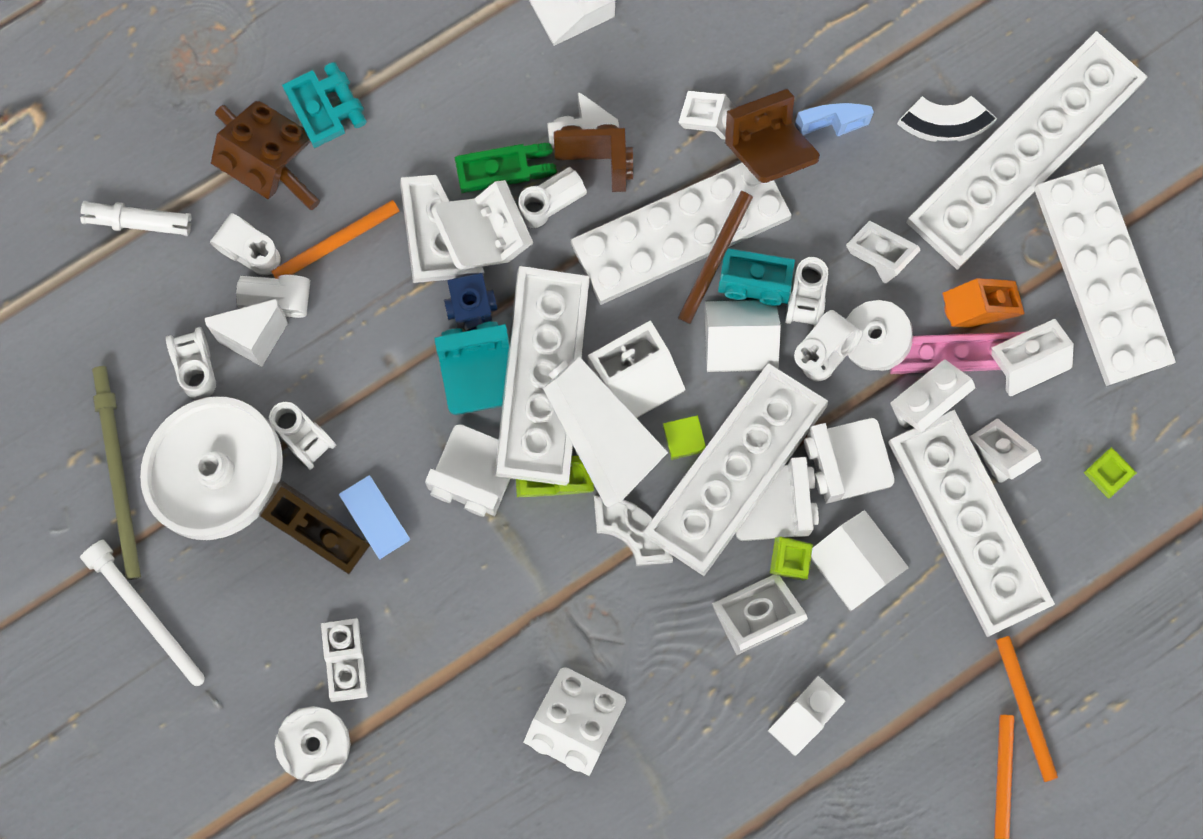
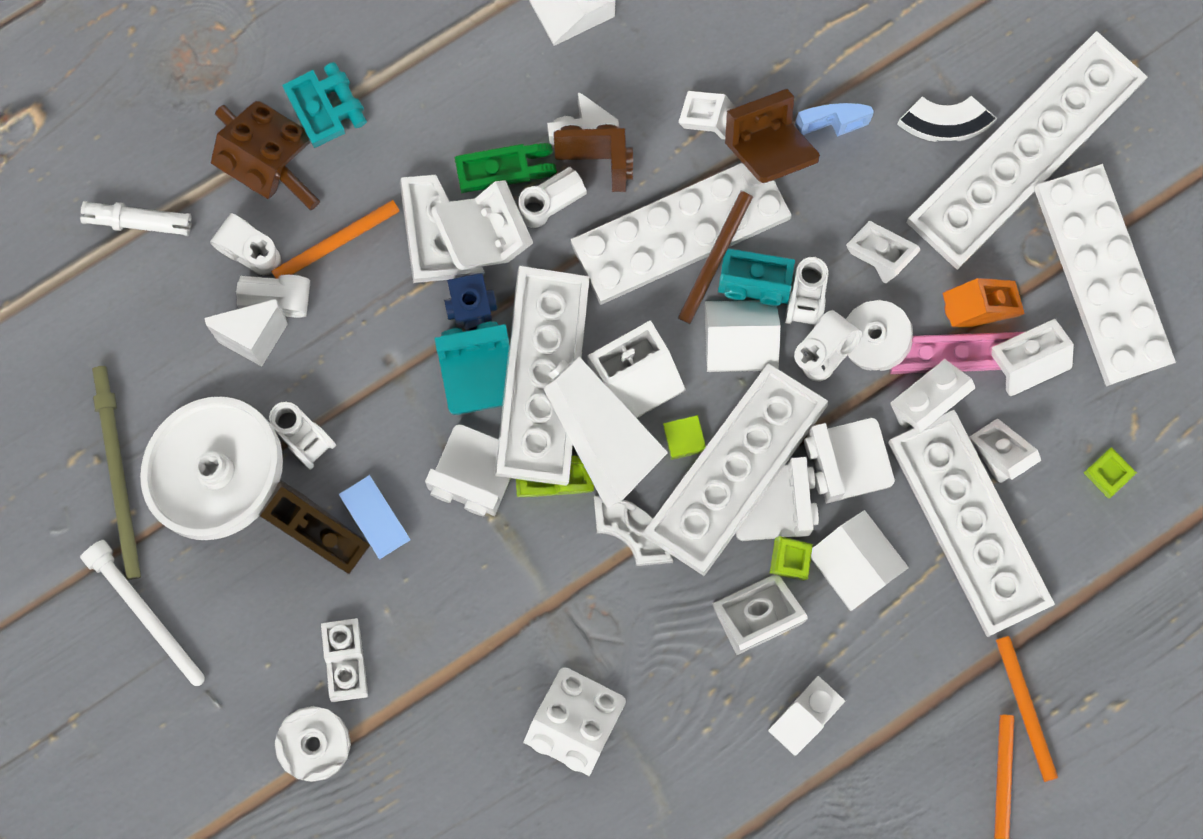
white piece [166,327,216,400] -> none

